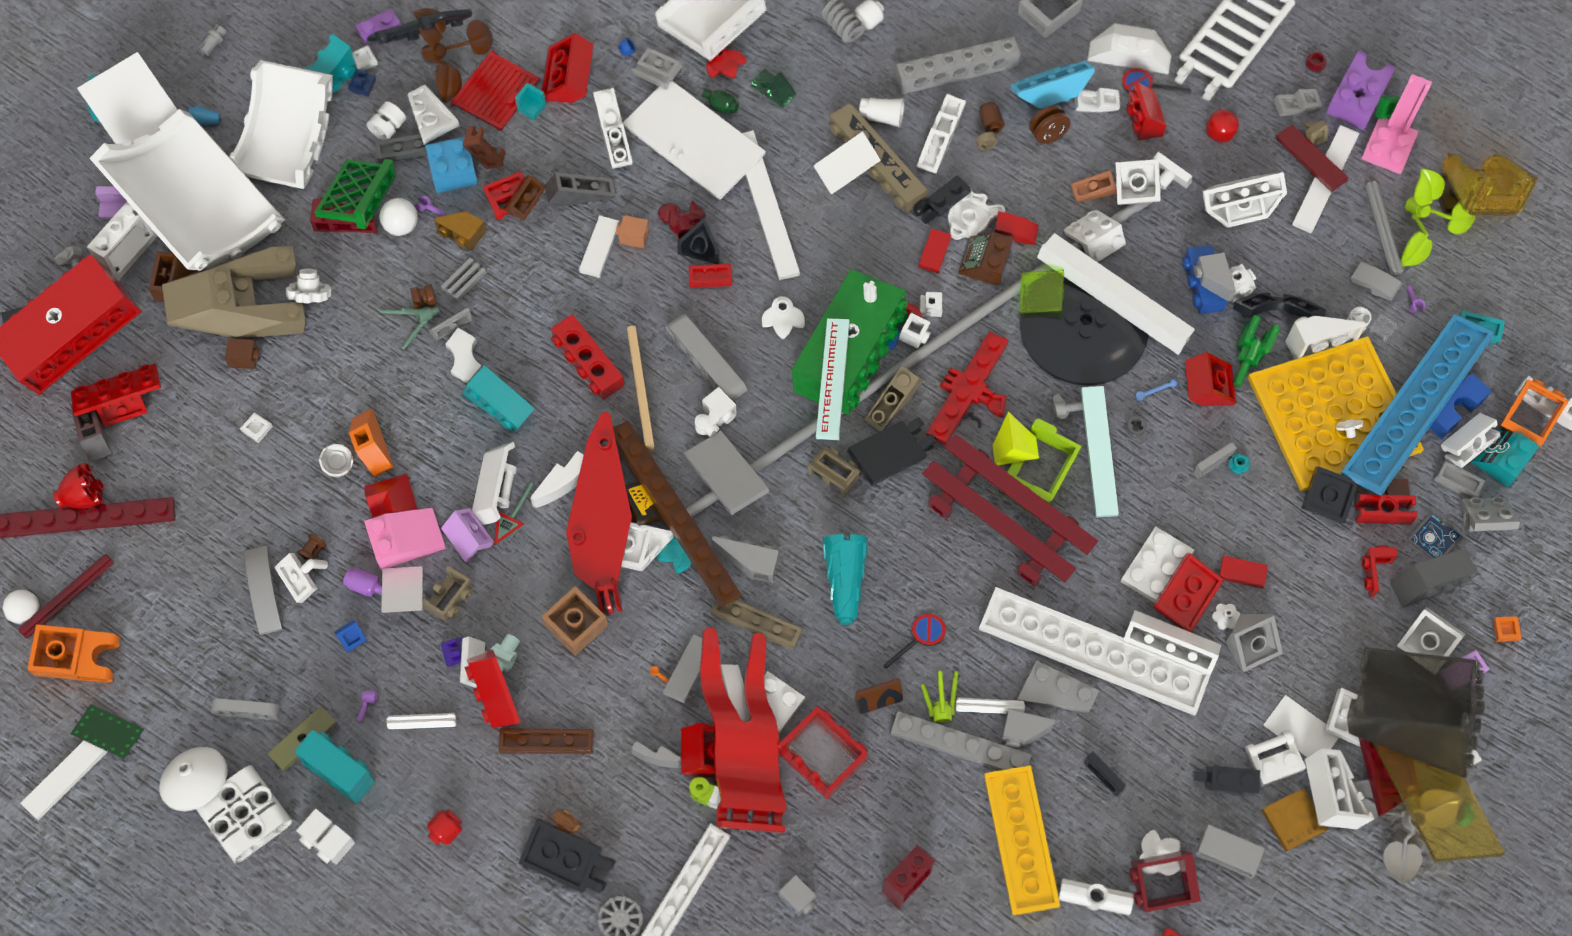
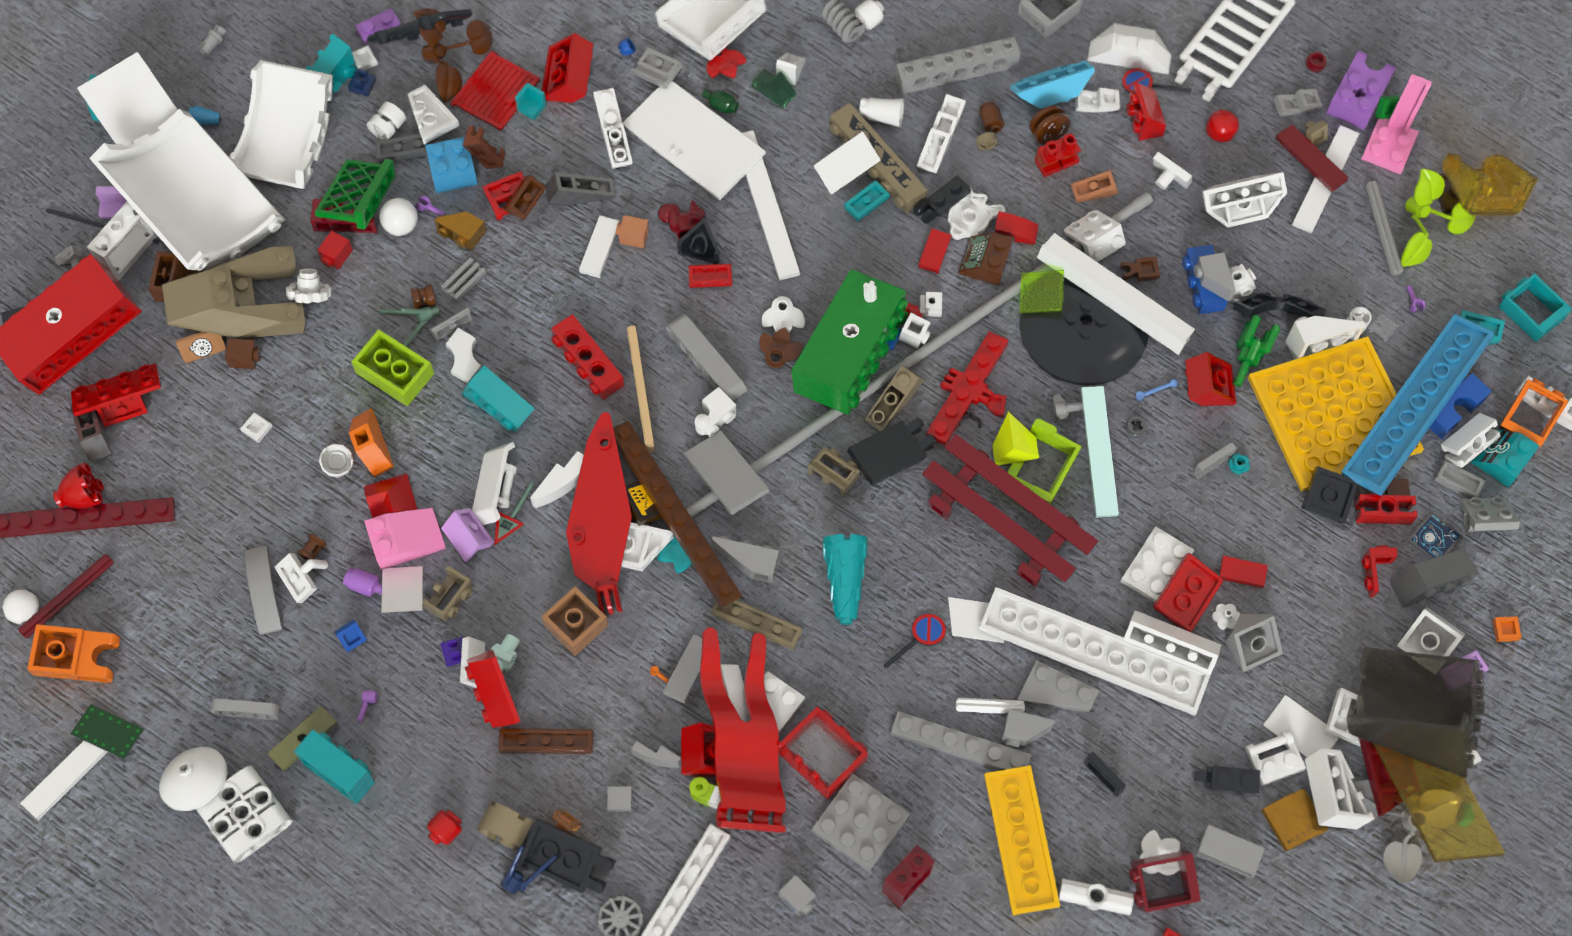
white piece [296,809,355,865] -> none
white axle [387,713,457,729] -> none
light aqua tile [816,318,850,440] -> none
reddish brown slope [855,678,903,714] -> none
lime plant [921,670,958,723] -> none
white slope [1116,159,1161,205] -> none
white plant [1336,419,1363,438] -> none
light grey slope [1351,262,1401,300] -> none
none -> black axle [46,208,159,244]
none -> medium nougat slope [175,332,226,363]
none -> red brick [317,231,353,270]
none -> lime brick [351,329,434,407]
none -> dark tan brick [477,800,533,851]
none -> dark blue plant [500,844,557,894]
none -> light grey tile [607,786,632,812]
none -> reddish brown plate [759,327,803,369]
none -> white slope [776,53,806,85]
none -> light grey plate [811,773,910,873]
none -> teal plate [844,180,890,222]
none -> white sticker [948,597,1004,643]
none -> red hips [1035,133,1081,177]
none -> reddish brown plate [1120,257,1160,281]
none -> teal window [1499,273,1572,342]

